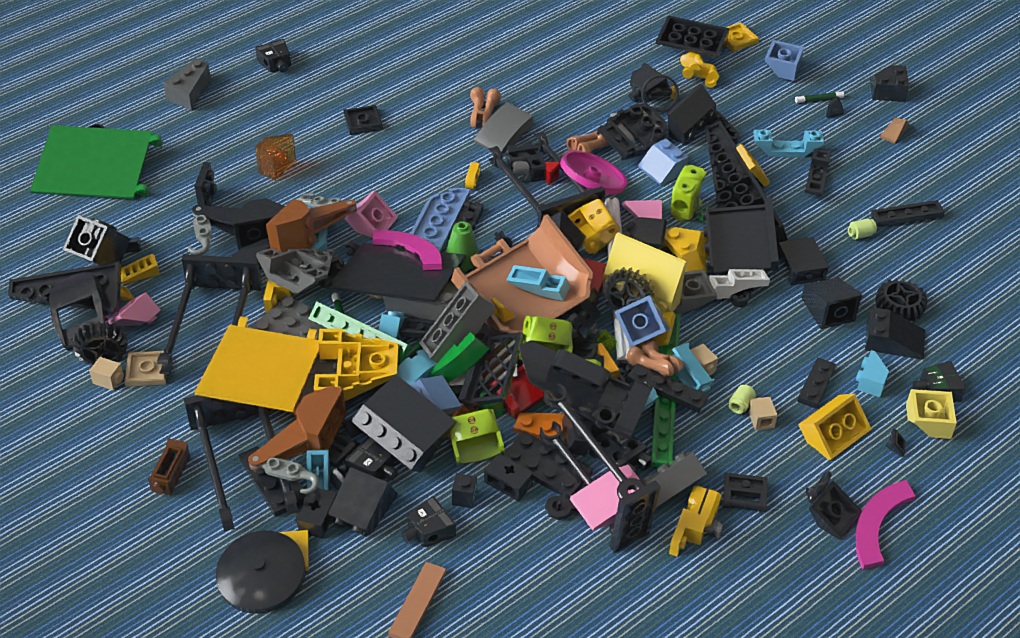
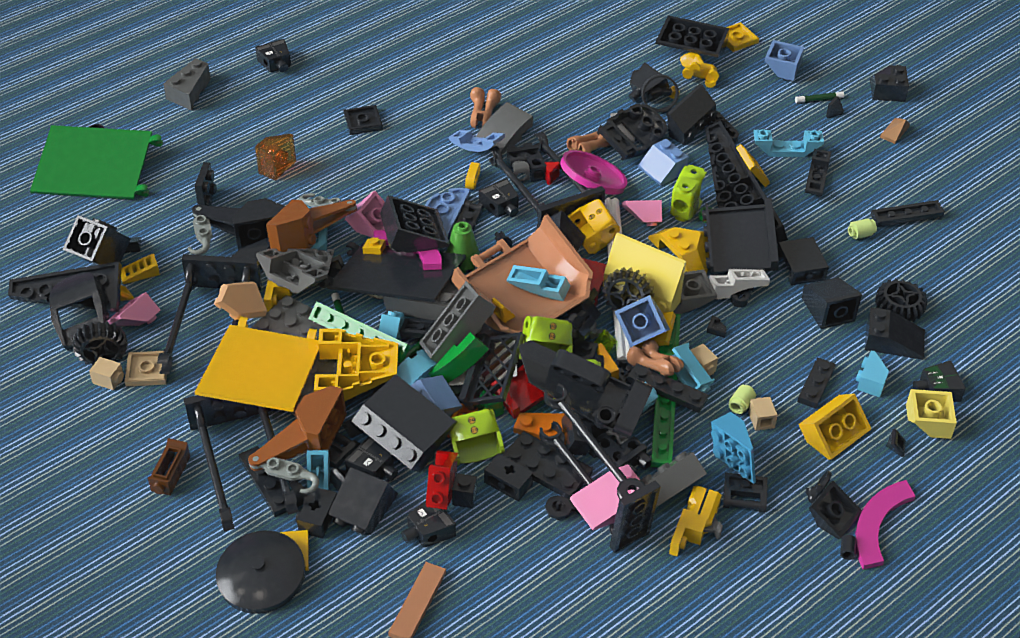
black slope [624,217,667,249] -> none
none -> light nougat tile [214,281,267,320]
none -> yellow plate [362,238,386,255]
none -> black slope [380,195,450,253]
none -> red panel [426,450,458,510]
none -> medium blue slope [448,130,506,152]
none -> black torso [479,178,519,217]
none -> black tile [707,315,726,338]
none -> dark azure slope [711,412,756,484]
none -> black hinge [840,535,857,560]

